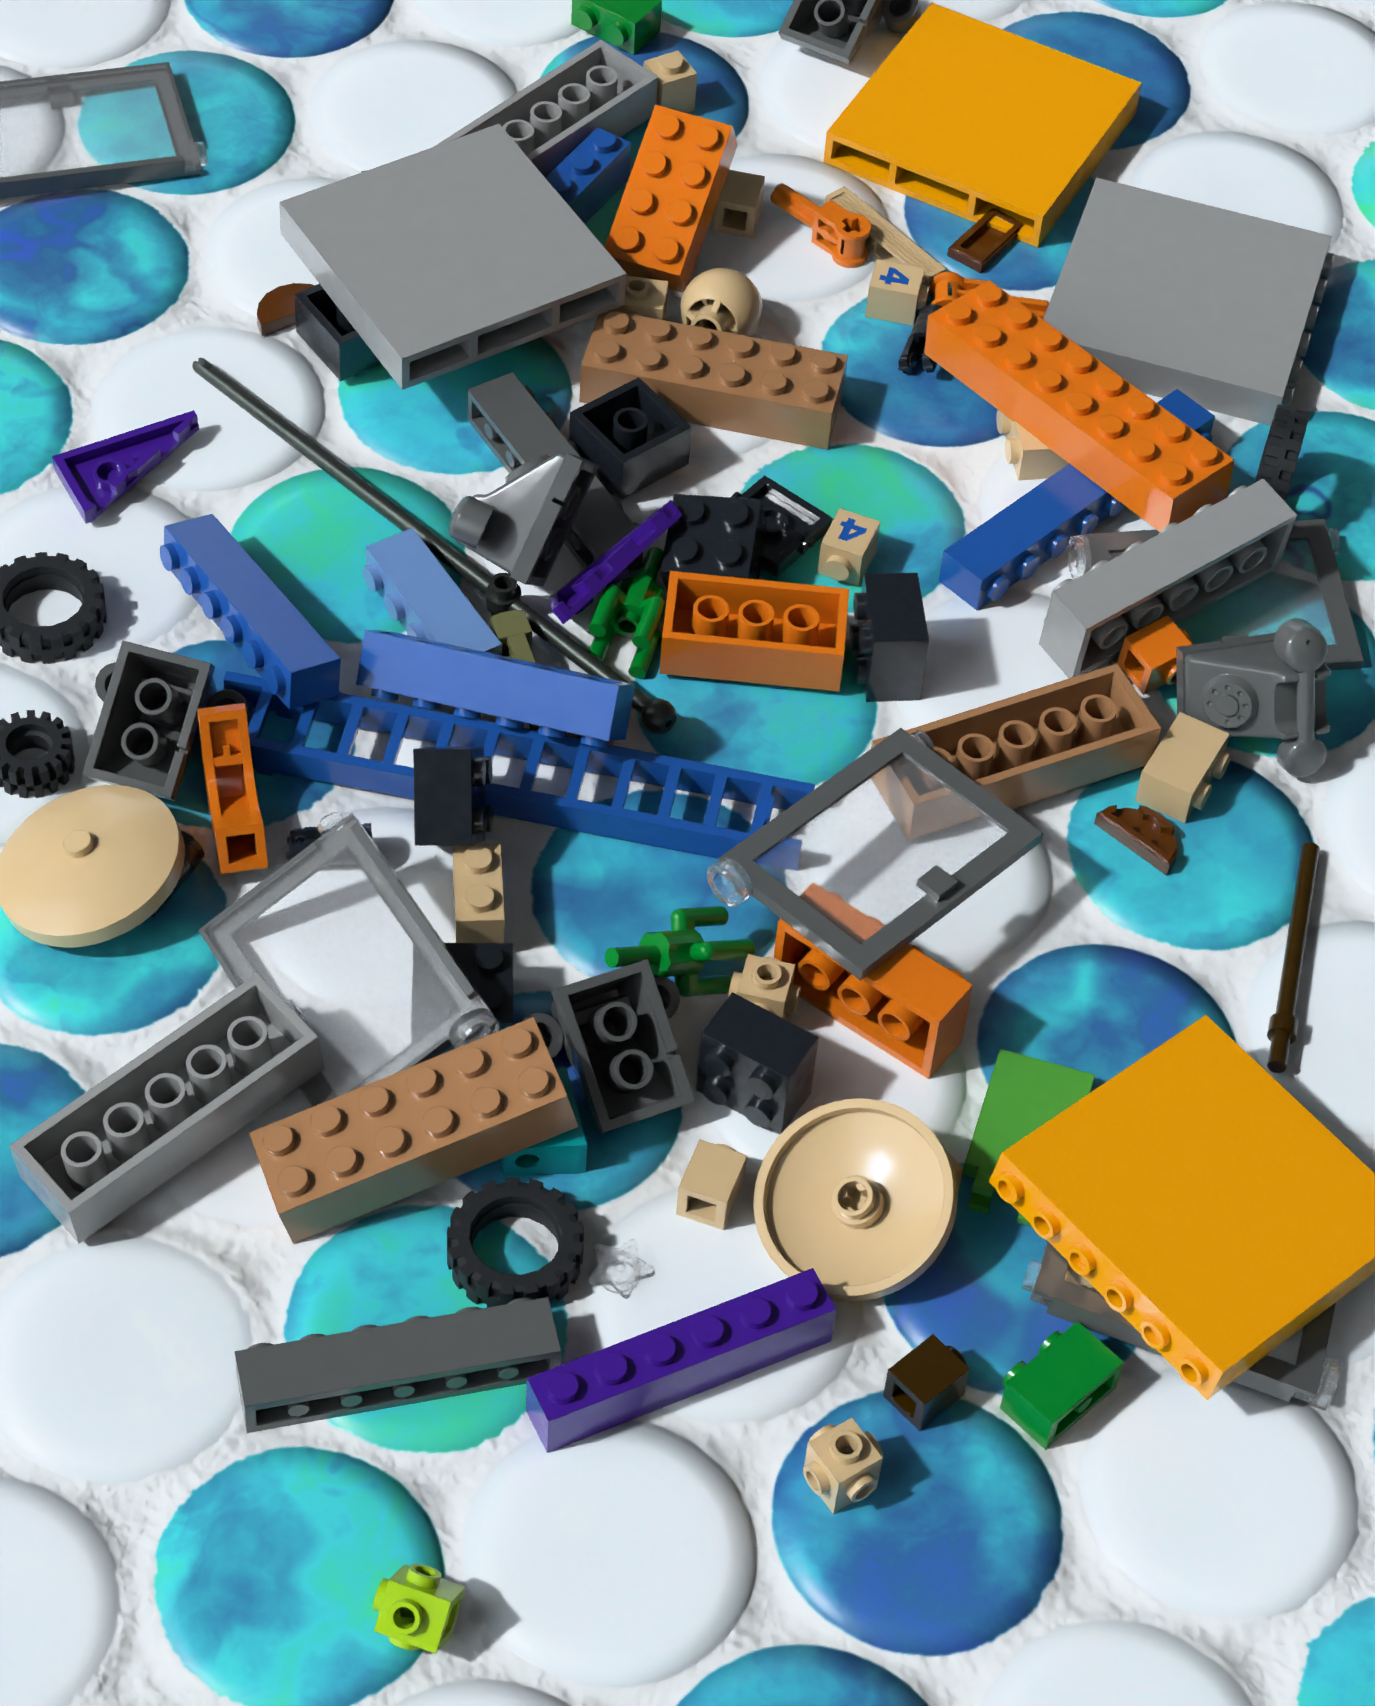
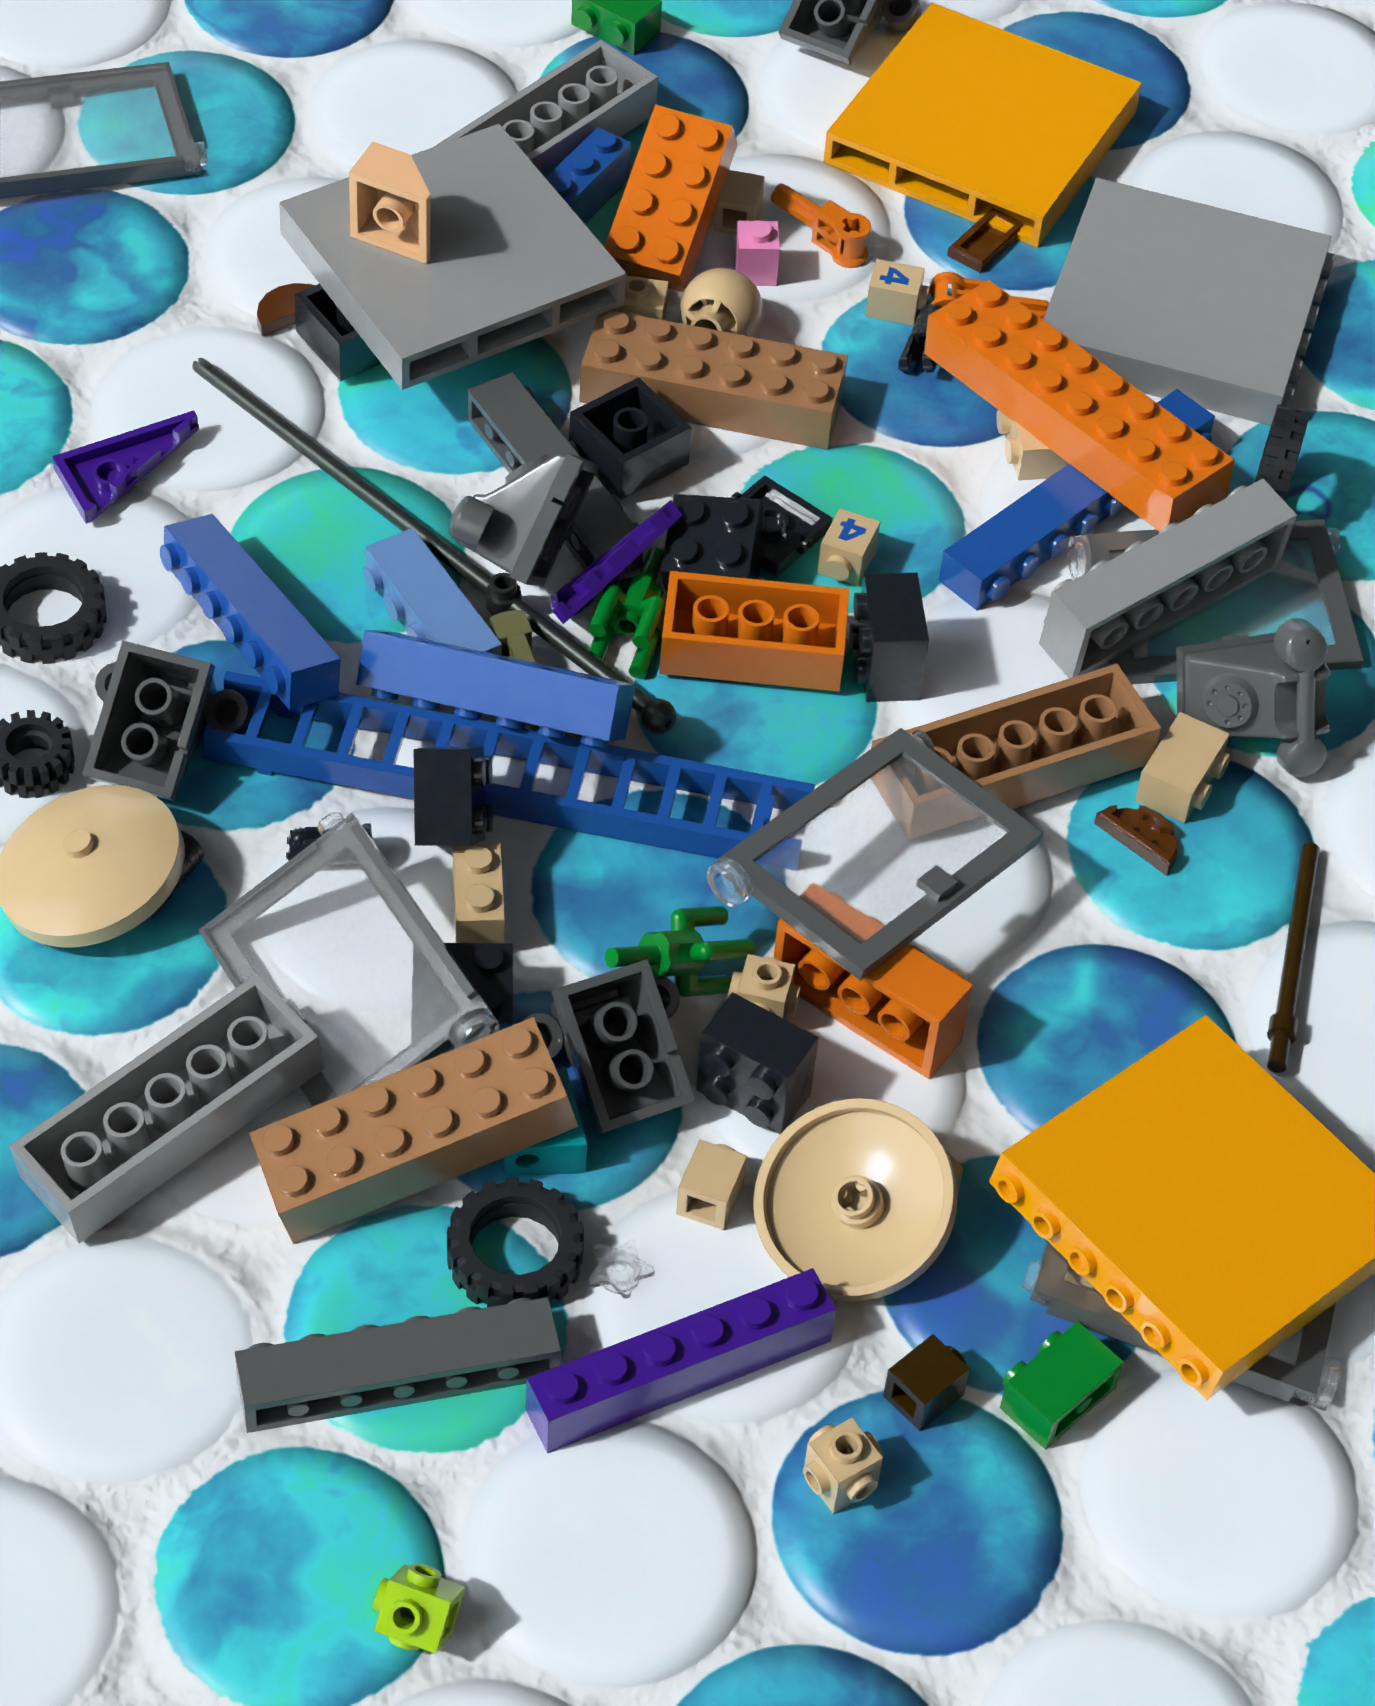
orange arch [197,703,268,874] -> none
tan brick [643,50,697,113] -> none
tan piece [825,186,946,295] -> none
bright green tile [962,1049,1095,1227] -> none
orange brick [1117,615,1193,695] -> none
none -> light nougat slope [349,142,430,264]
none -> bright pink brick [734,220,780,286]

